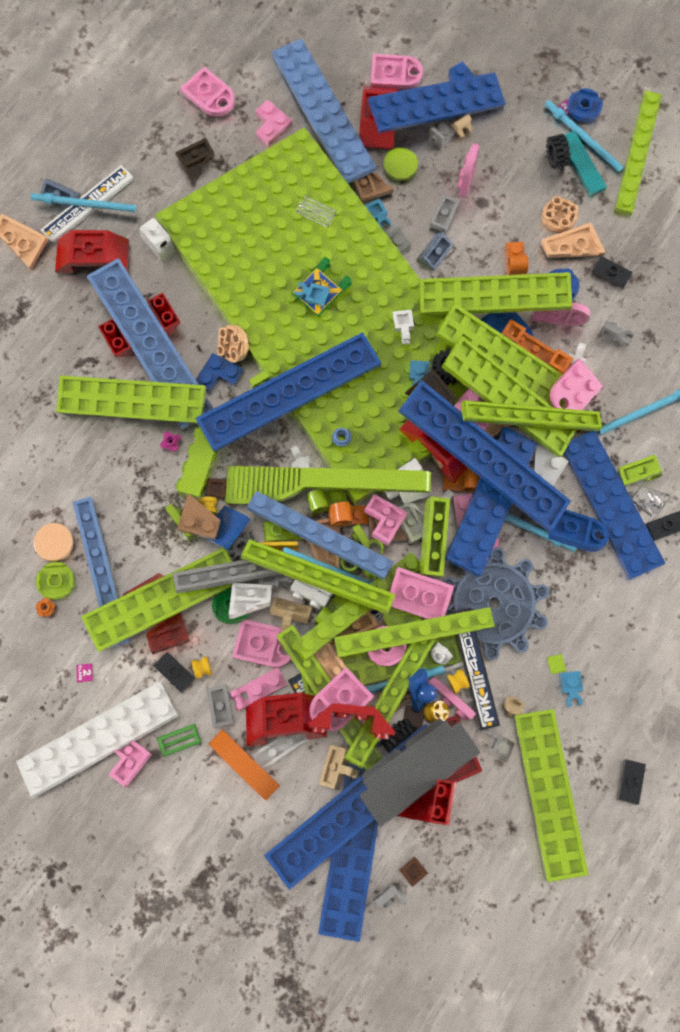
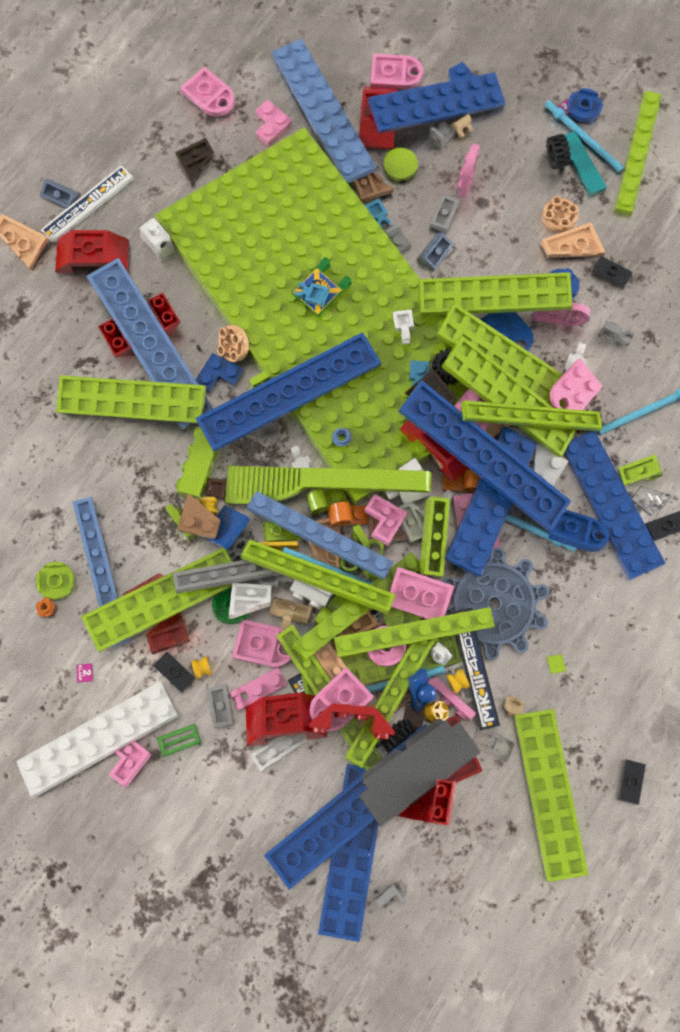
medium azure bar [30,193,137,212] -> none
light nougat tile [34,523,74,562] -> none
dark pink plate [160,431,181,452] -> none
orange slope [209,729,280,800] -> none
clear tile [296,195,337,228] -> none
tan plate [319,745,360,791] -> none
reddish brown tile [399,856,428,887] -> none
orange slope [501,319,574,374] -> none
orange plate [505,242,529,275] -> none
dark azure plate [559,671,583,707] -> none

